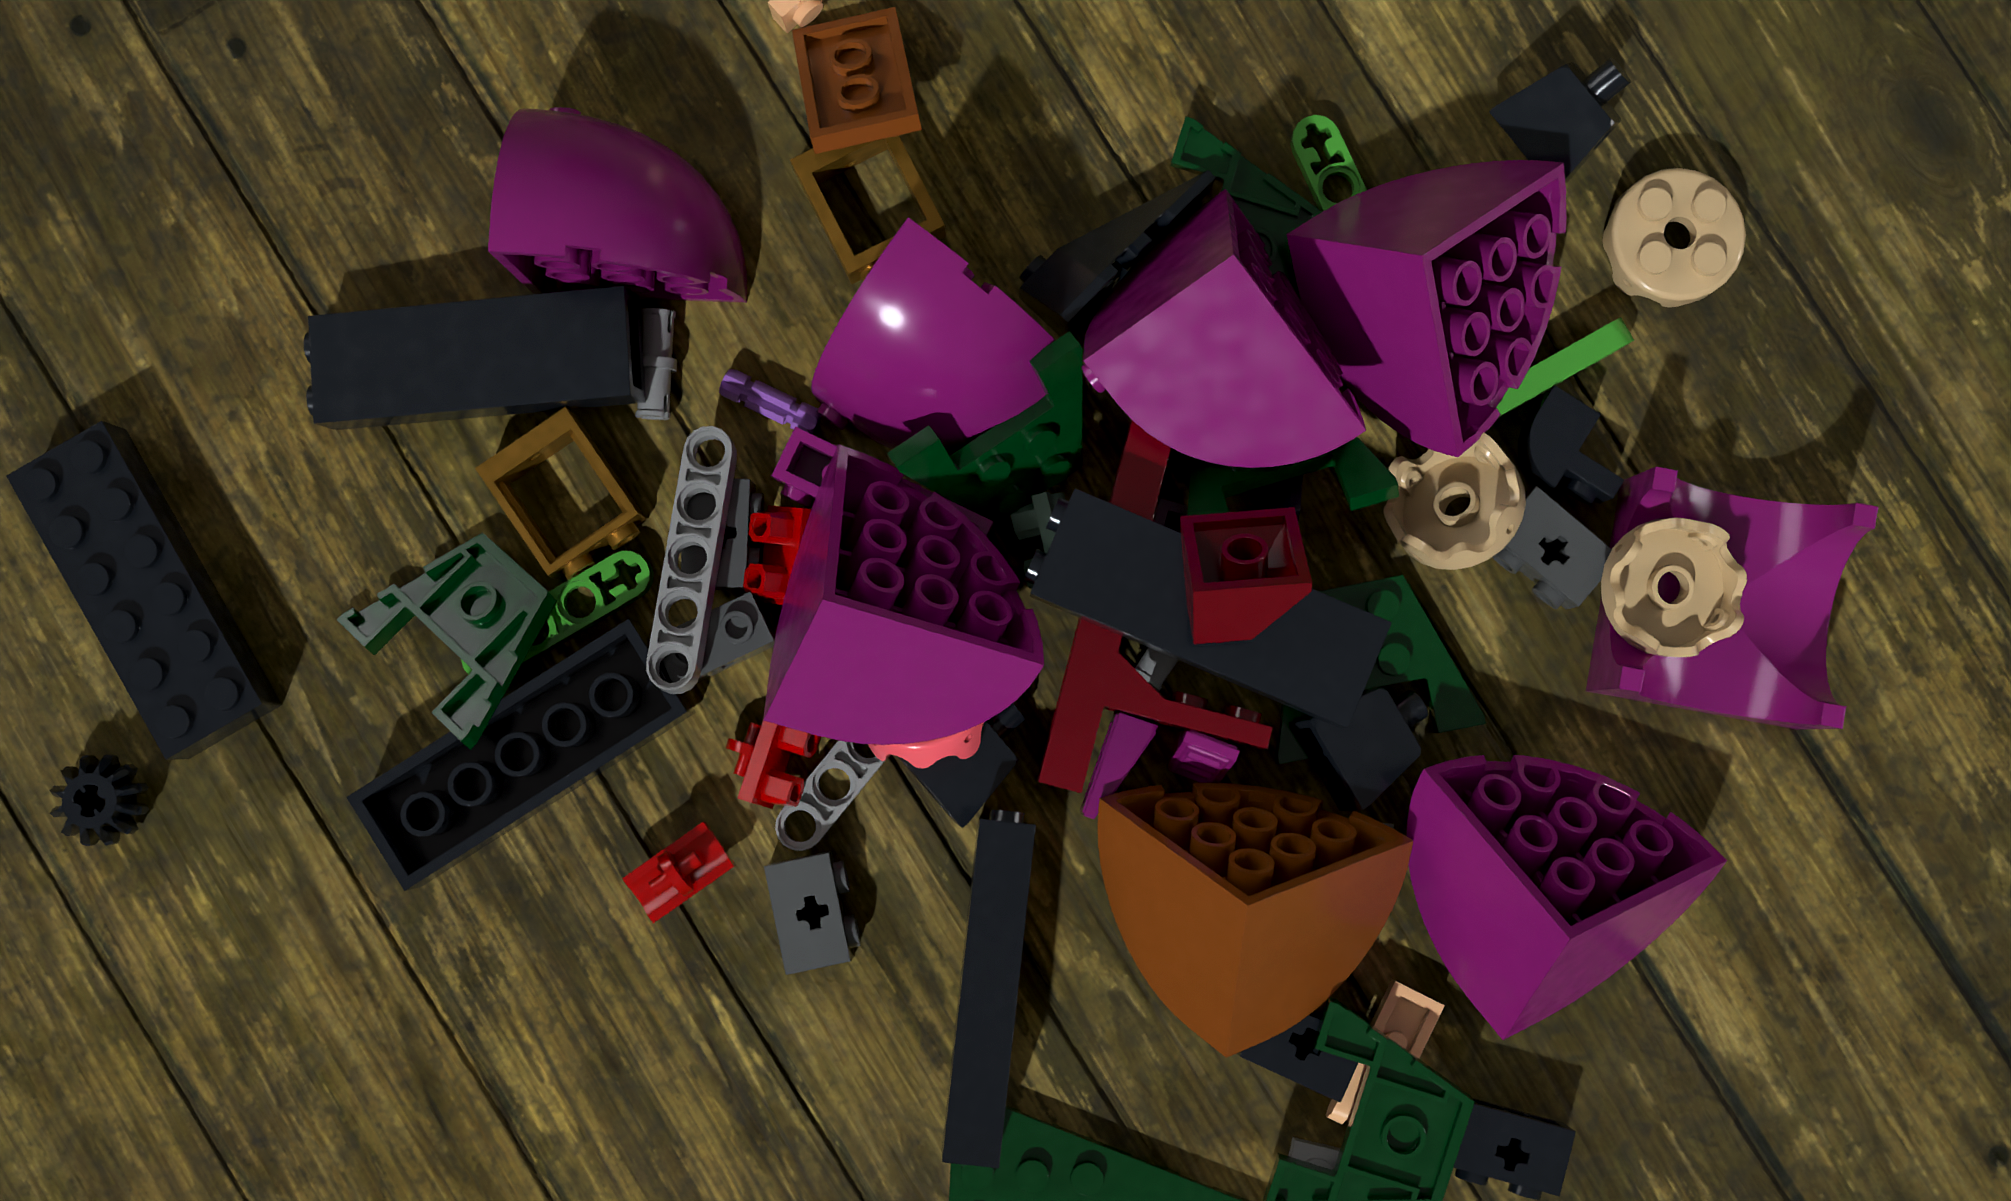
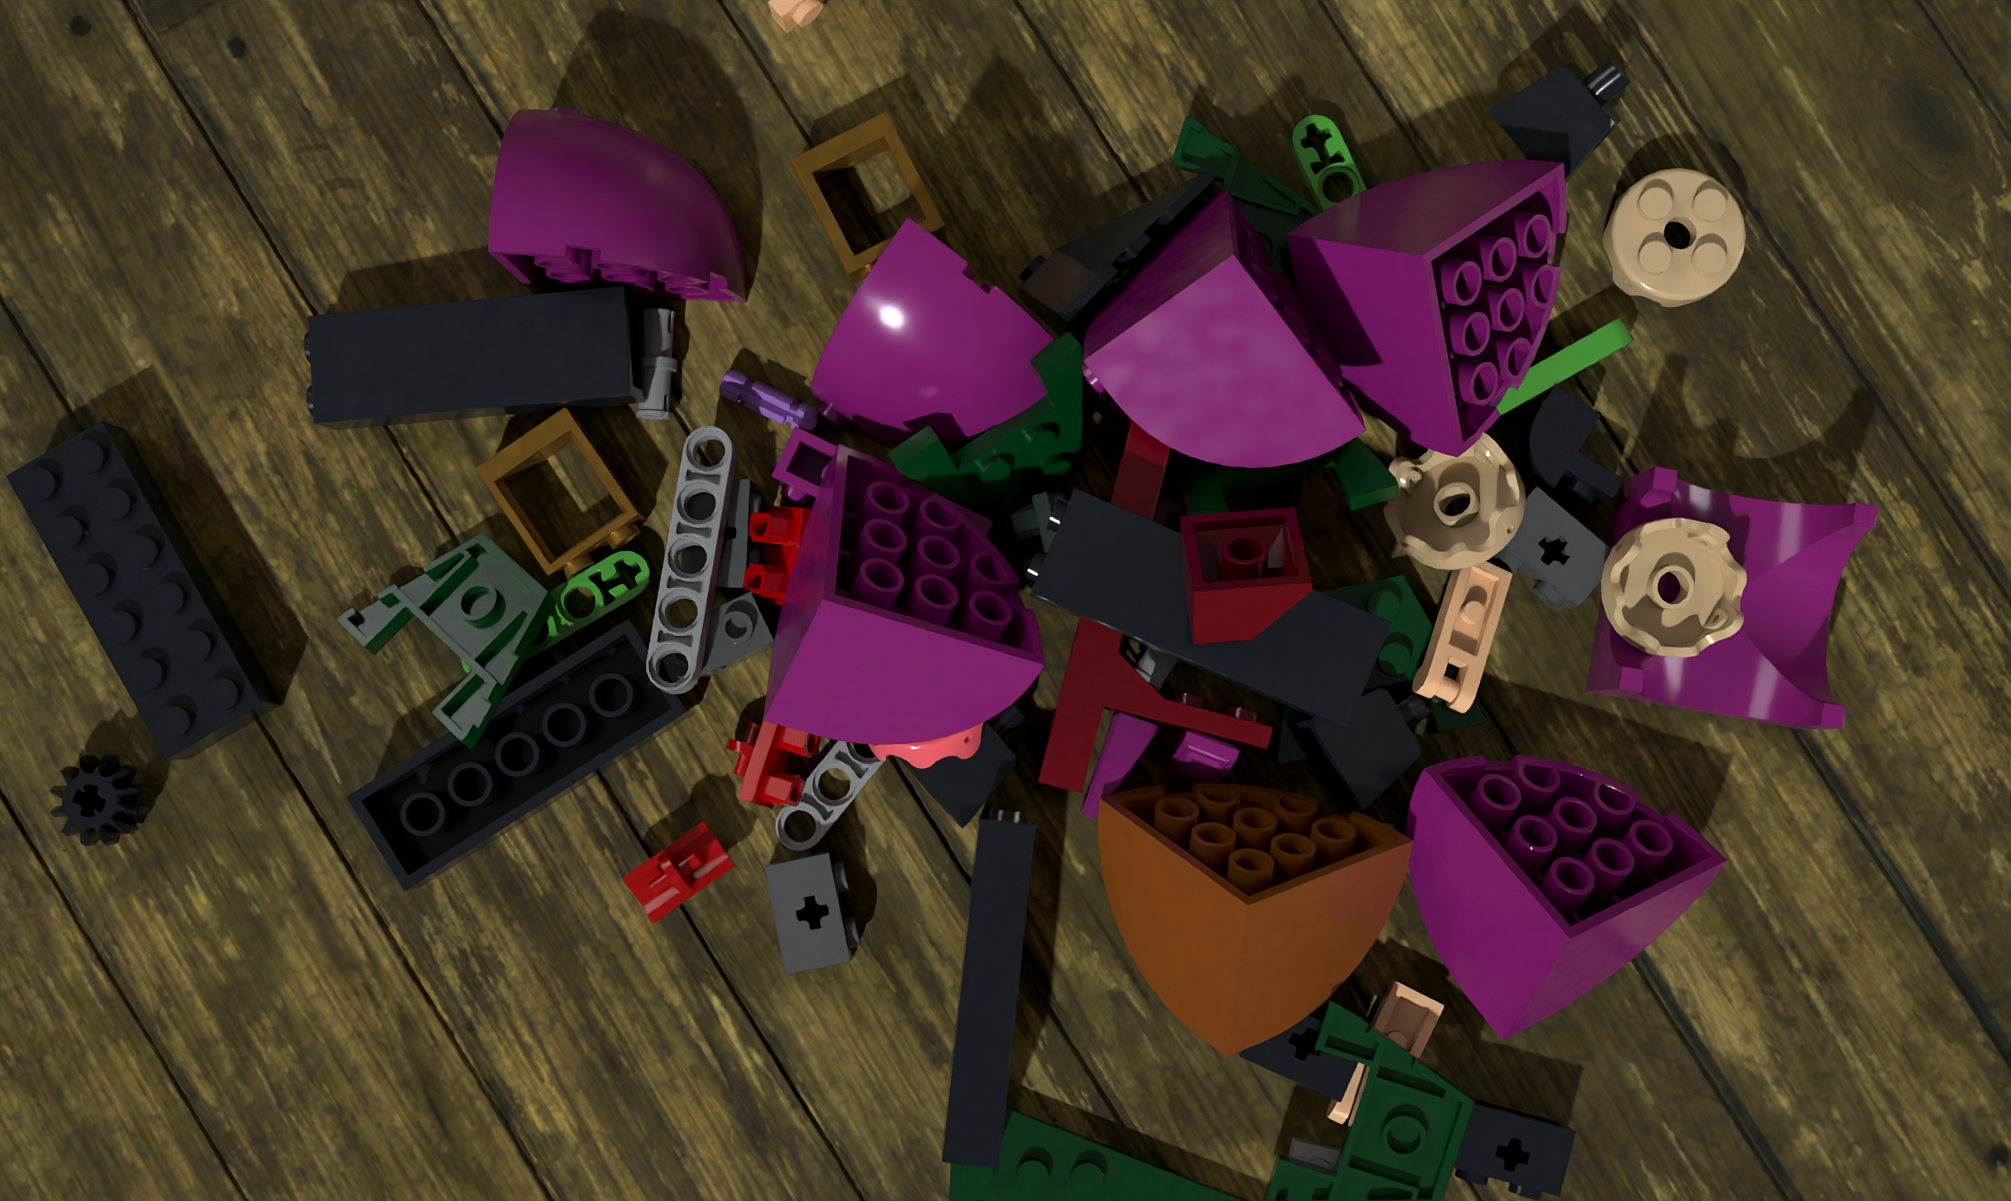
dark orange plate [792,7,922,154] -> none
none -> light nougat plate [1412,561,1513,713]

